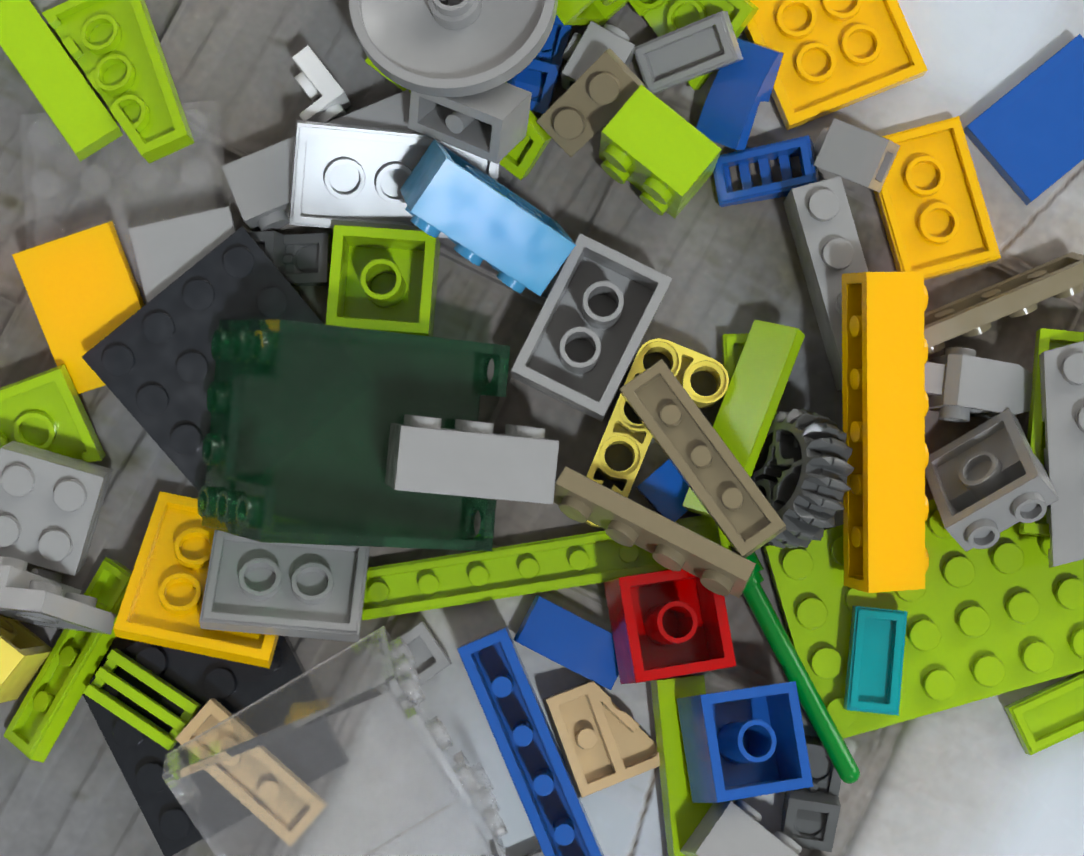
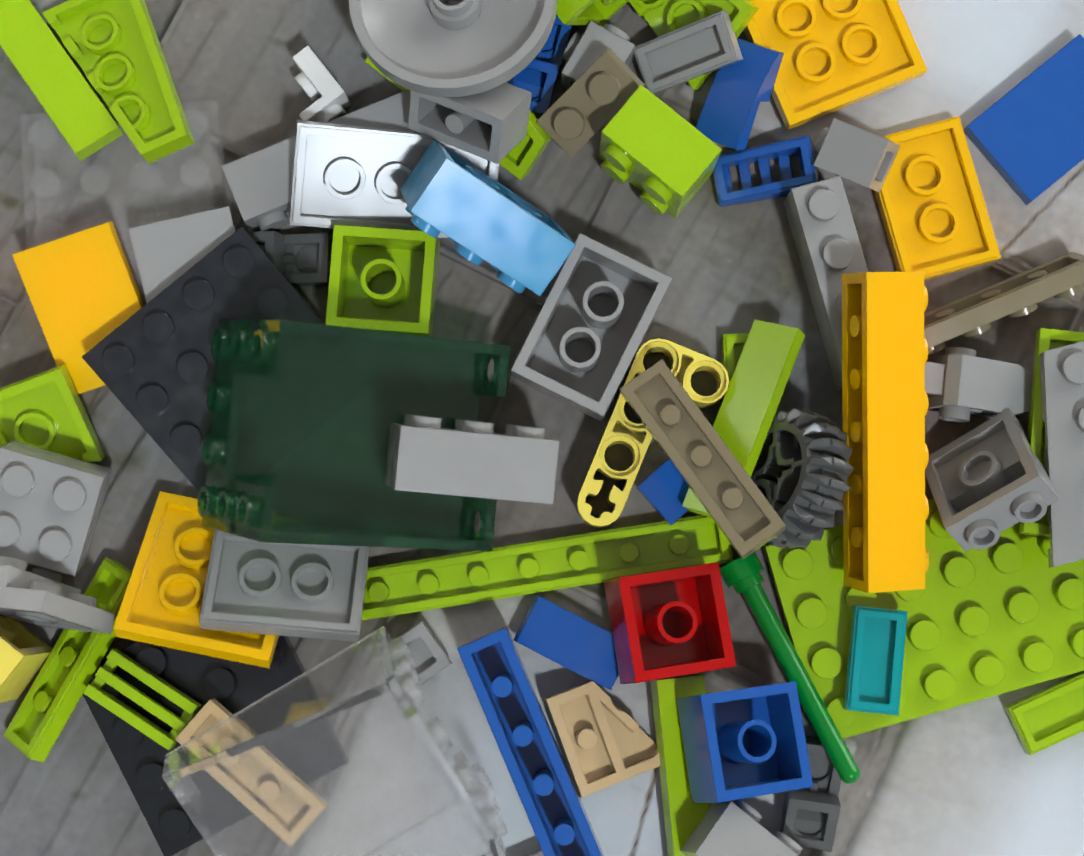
dark tan plate [554,466,756,598] -> none

